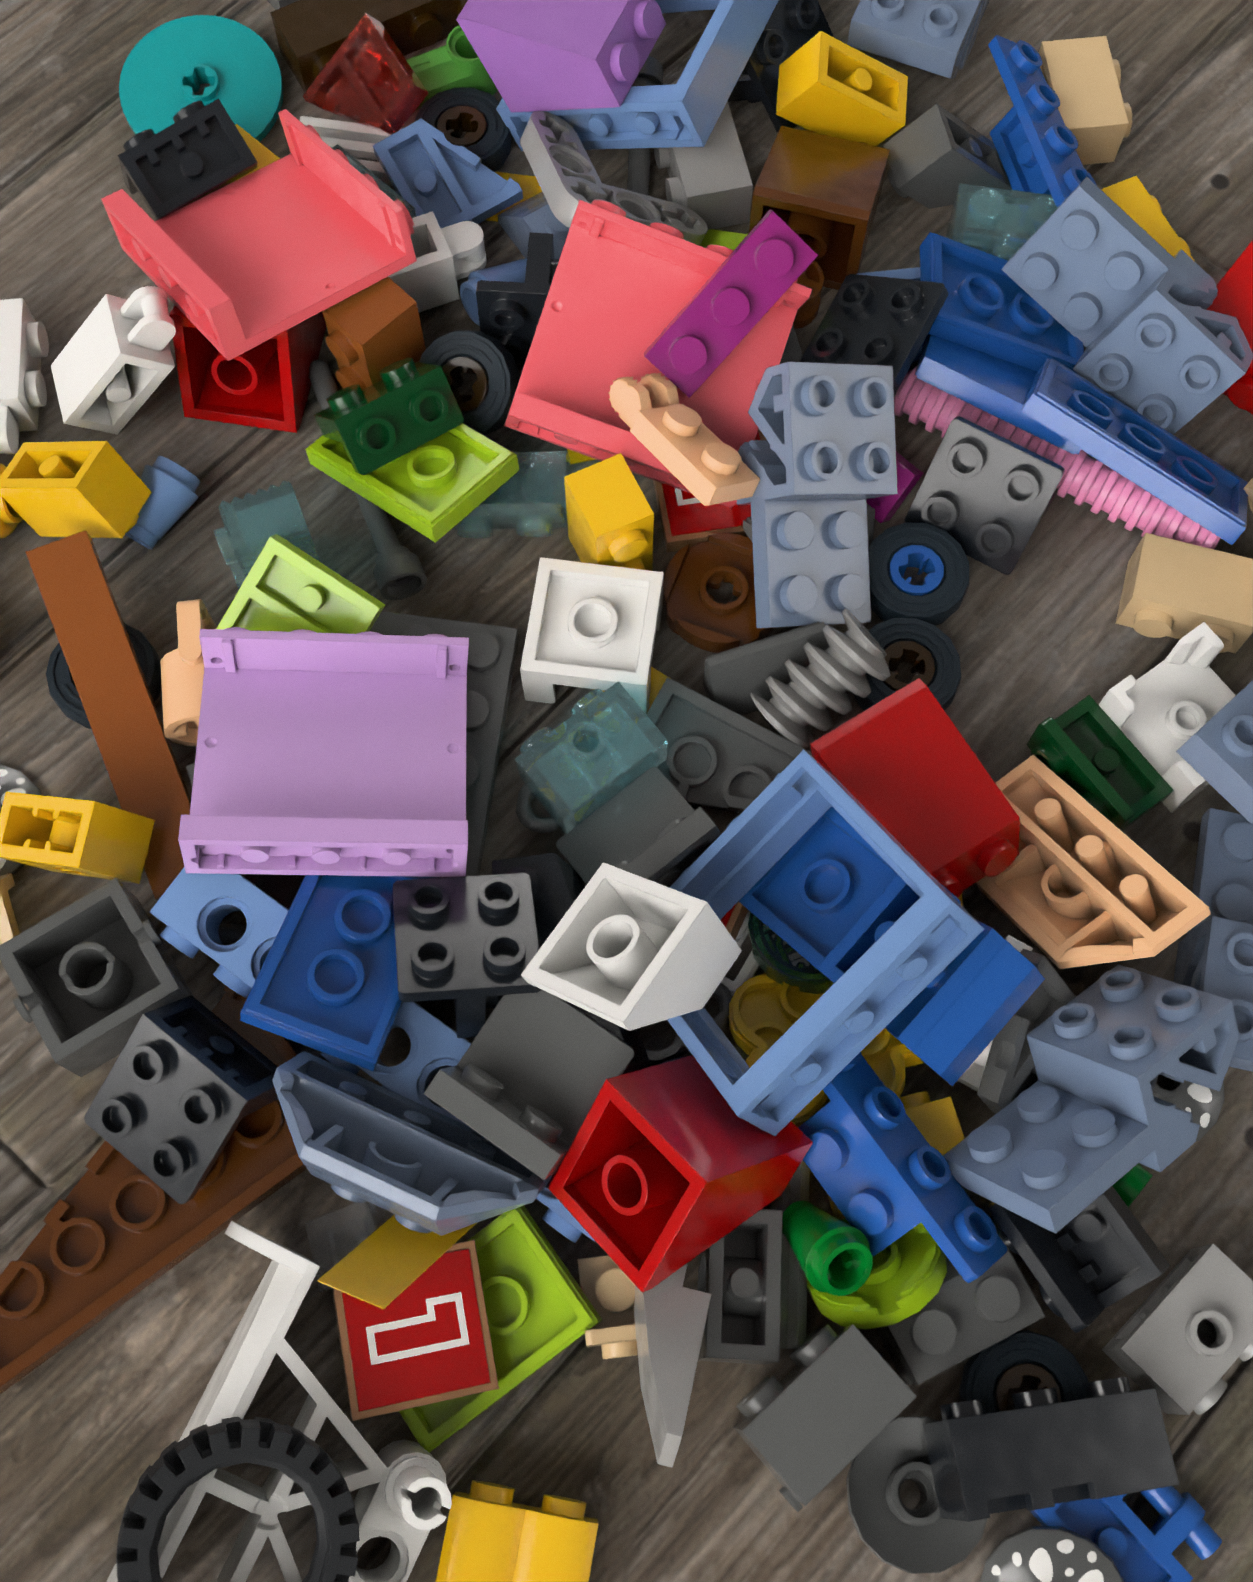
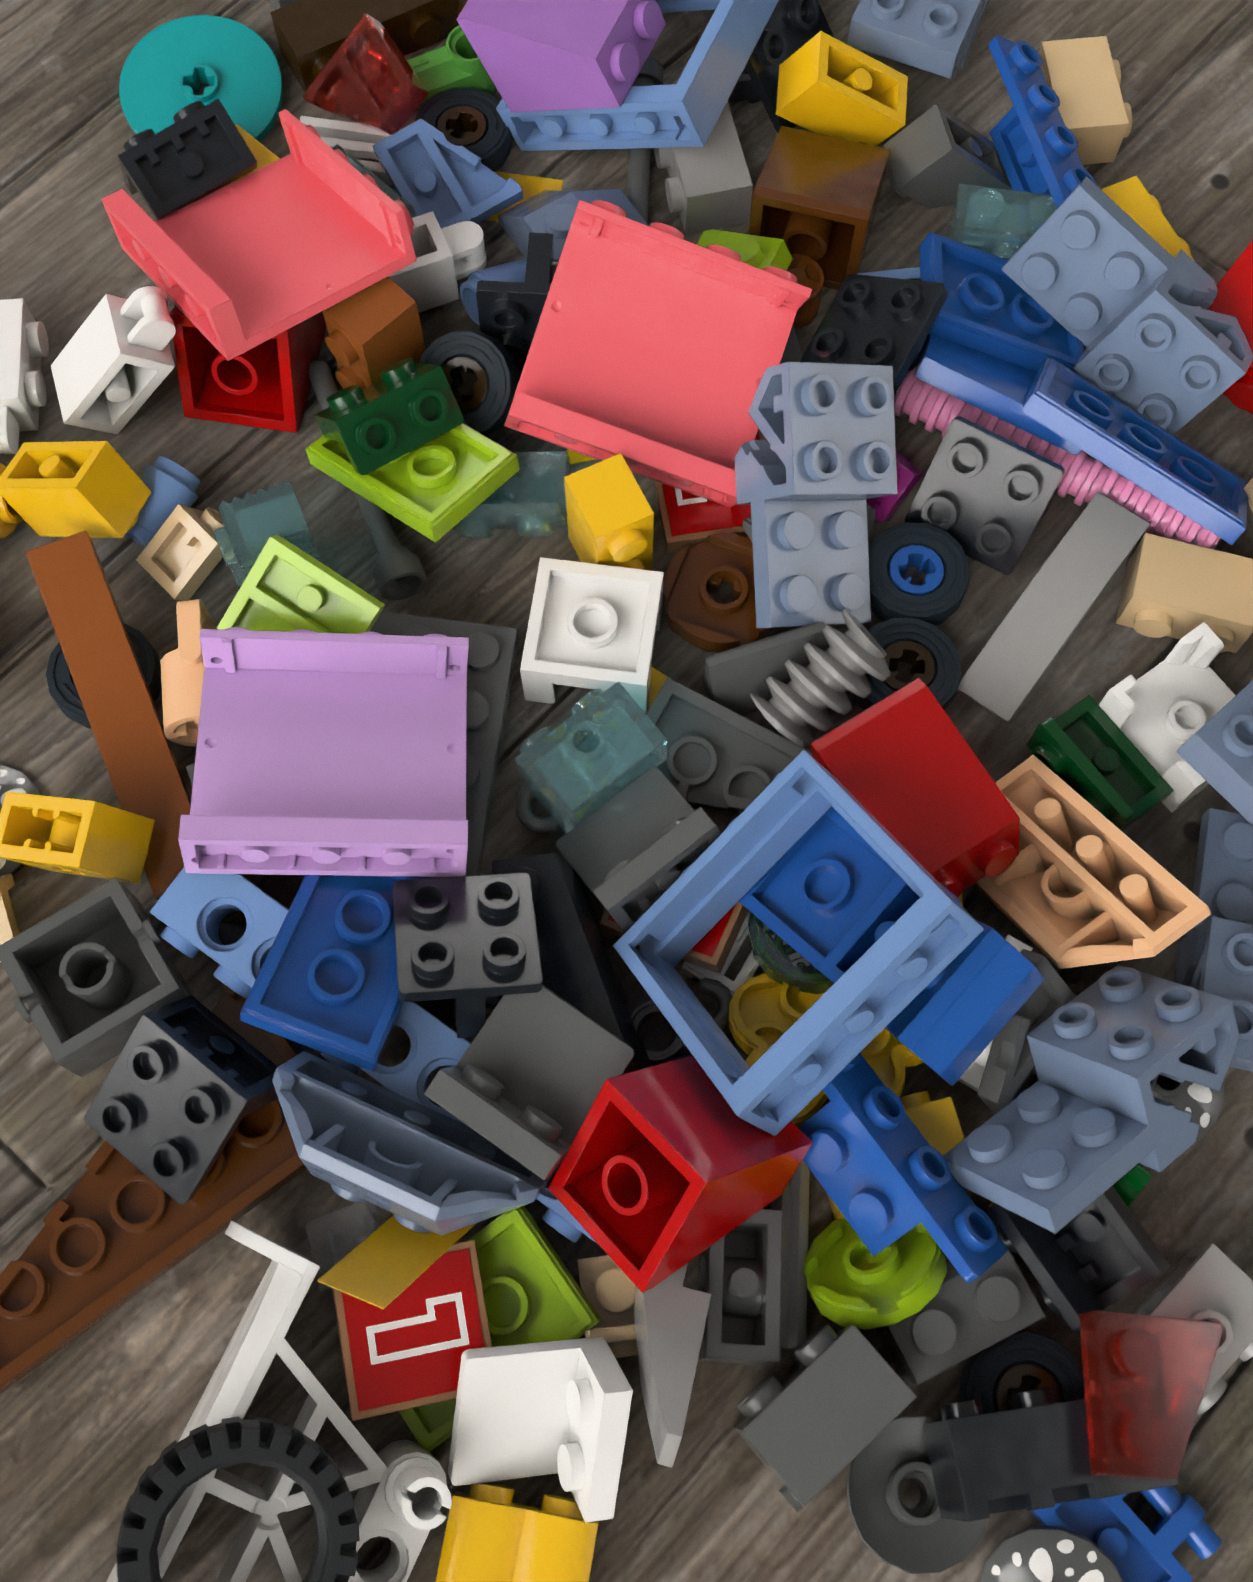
light grey beam [520,111,708,246] -> none
white slope [521,862,742,1031] -> none
light nougat hinge [608,373,760,506] -> none
magenta plate [644,209,818,398] -> none
green cone [782,1200,873,1296] -> none
none -> tan bracket [136,504,248,601]
none -> white bracket [448,1336,633,1523]
none -> light grey slope [957,492,1150,723]
none -> clear red wing [1079,1310,1222,1480]

